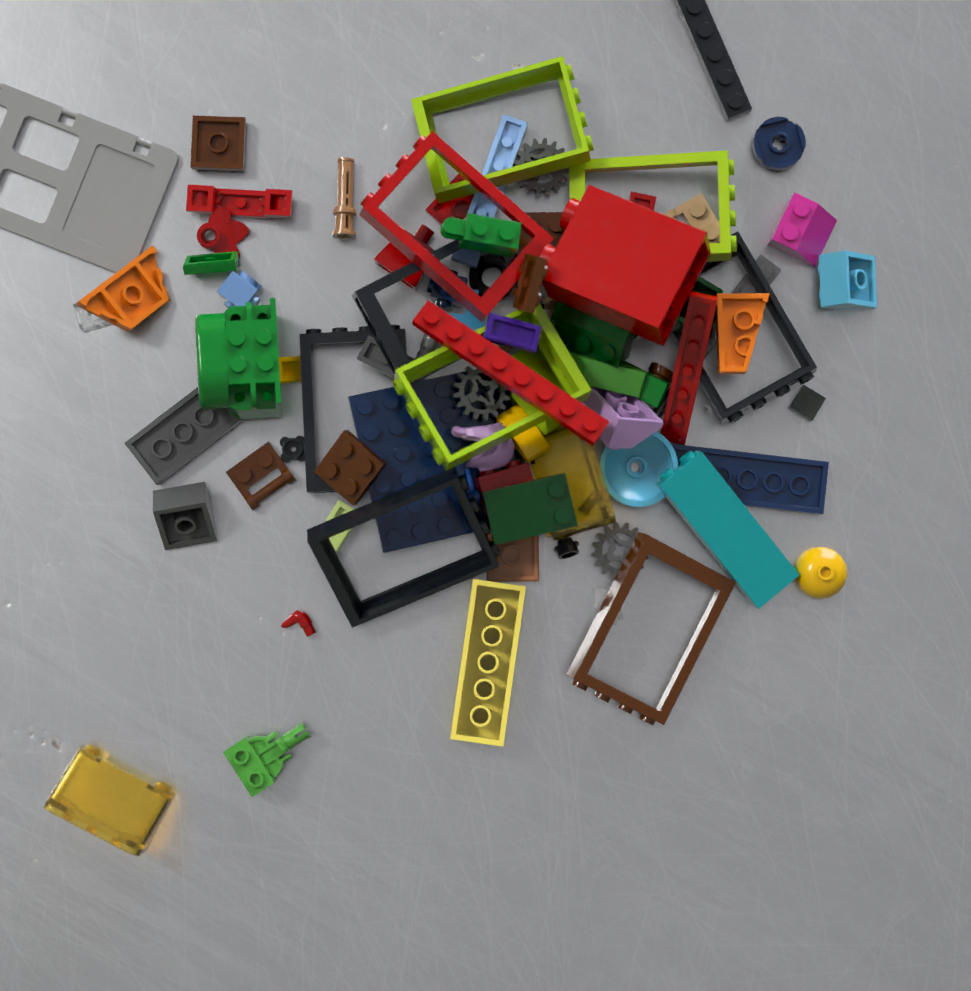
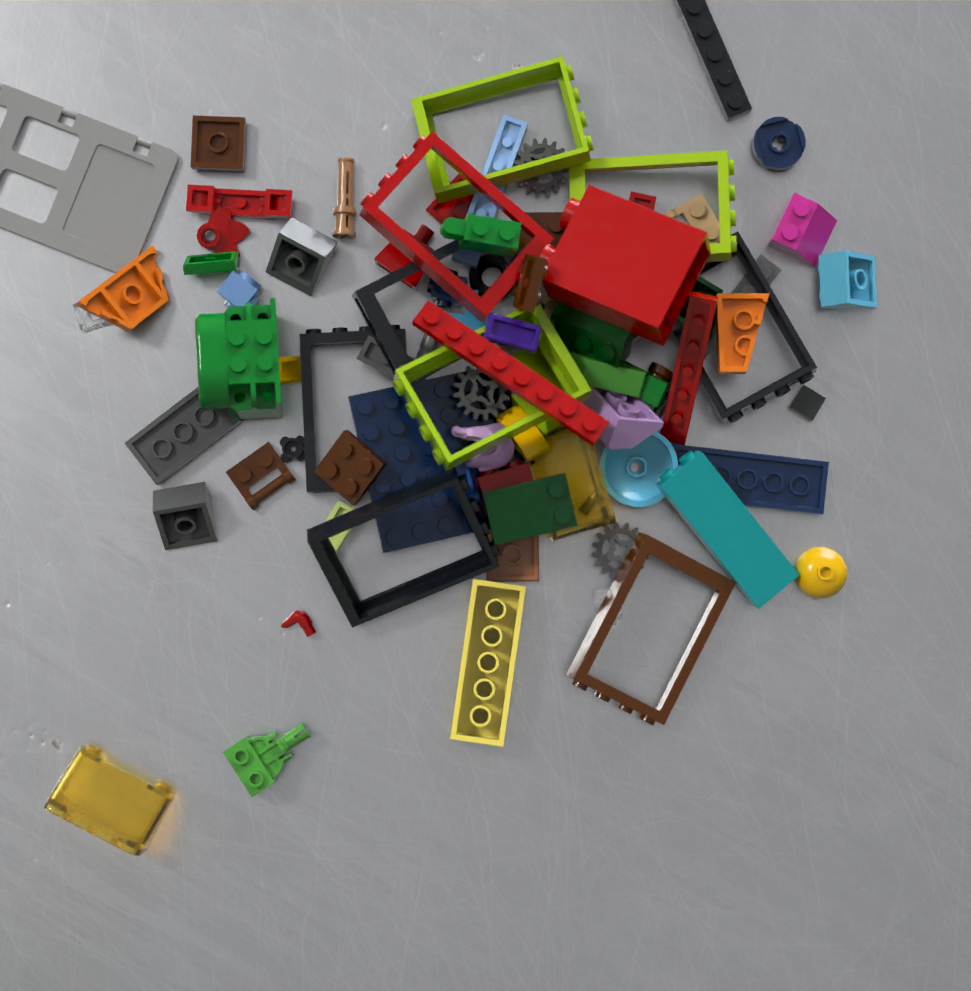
black plate [554,537,579,559] -> none
none -> dark grey slope [265,217,338,296]

